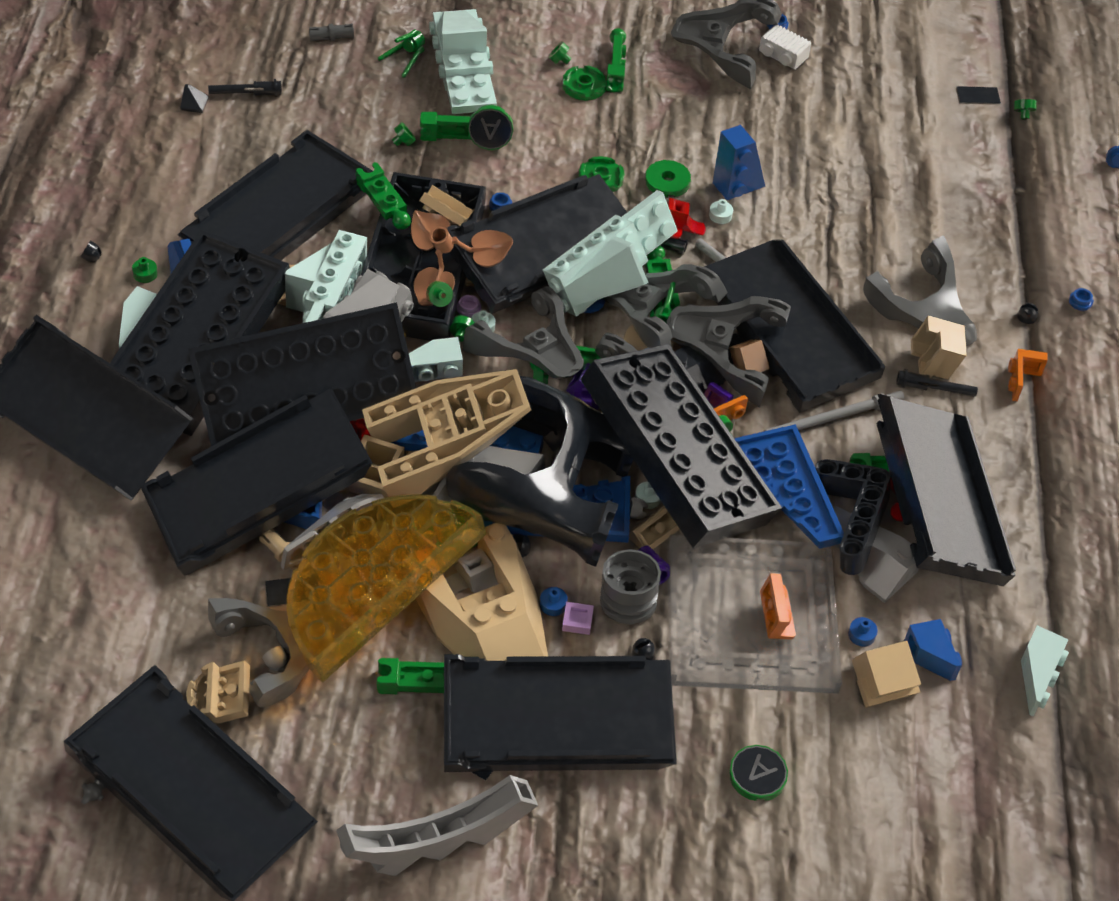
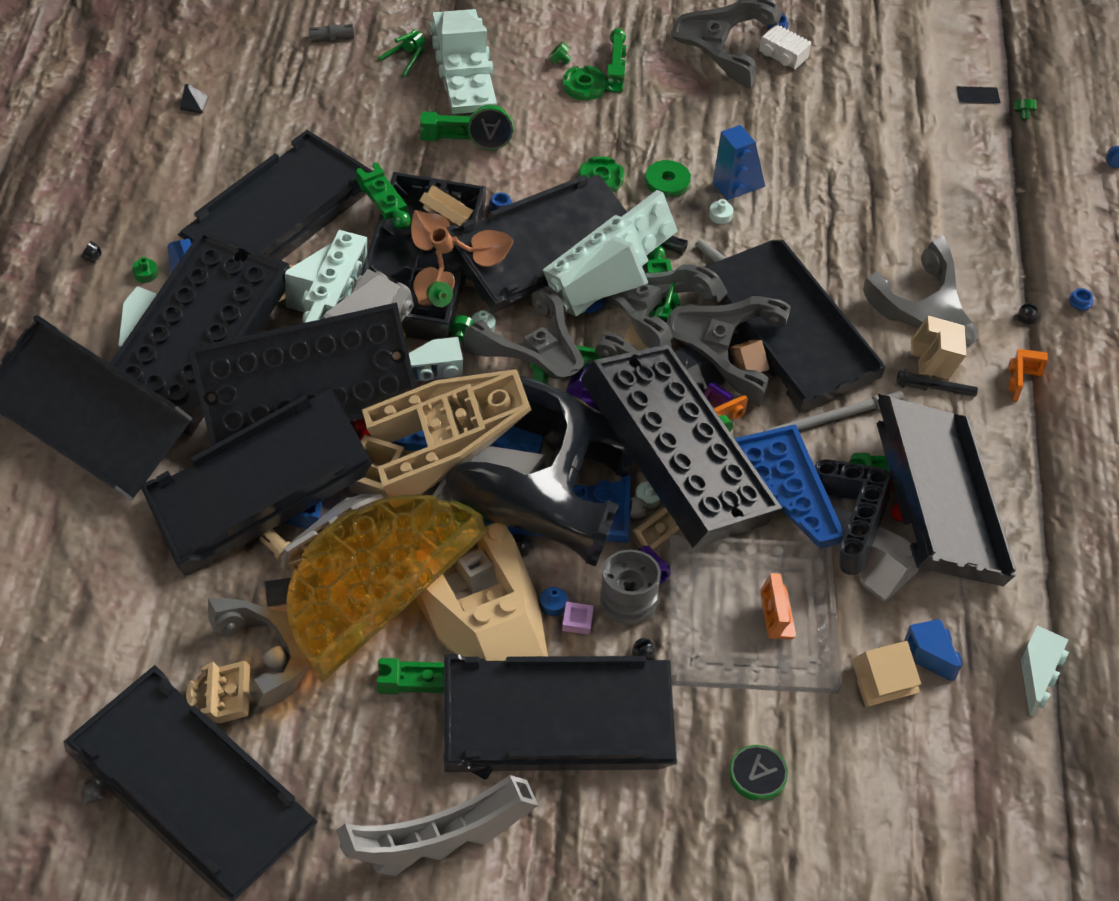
black pin [208,79,282,97] -> none
green tile [392,122,416,147] -> none
lavender plate [457,295,481,318] -> none
red piece [667,198,706,239] -> none
blue tile [848,617,878,647] -> none

